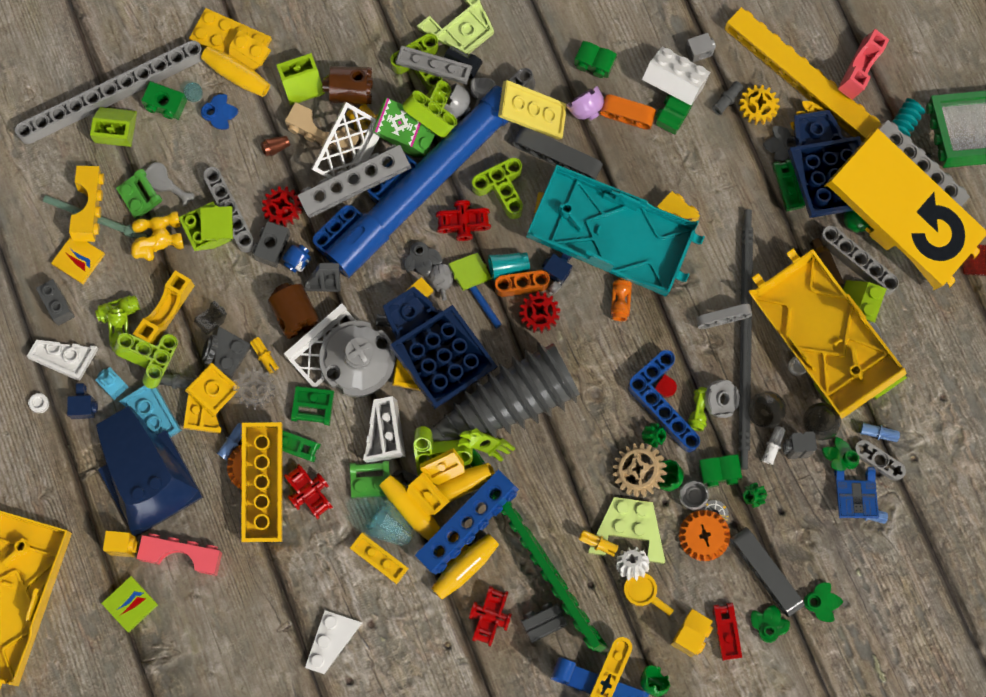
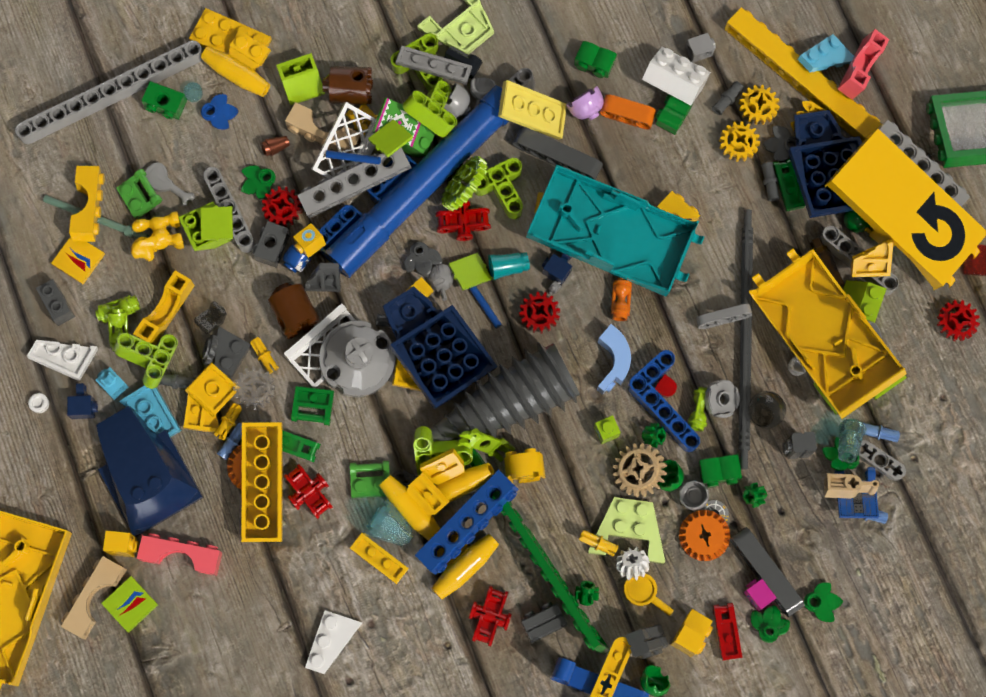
lime slope [90,107,137,147] -> none
white wedge [363,396,406,464] -> none
orange beam [495,270,550,297] -> none
white axle [761,426,786,465] -> none
clear smoke helmet [802,402,842,441] -> none
teal piece [892,98,925,137] -> none
none -> tan arch [61,556,127,640]
none -> yellow axle [214,403,242,440]
none -> green plate [241,165,276,200]
none -> yellow brick [293,223,326,258]
none -> blue bar [326,150,381,165]
none -> lime piece [368,119,413,157]
none -> lime gear [441,155,488,211]
none -> yellow brick [504,448,546,484]
none -> green gear [575,581,599,606]
none -> lime brick [594,415,621,445]
none -> light blue arch [597,324,631,395]
none -> dark grey brick [626,624,668,659]
none -> yellow gear [719,121,760,162]
none -> dark pink brick [744,579,776,611]
none -> dark grey pin [761,162,780,201]
none -> medium azure wing [797,34,854,72]
none -> tan piece [824,473,879,499]
none -> clear light blue plant [838,419,866,463]
none -> yellow wing [851,239,893,277]
none -> red gear [937,300,980,342]

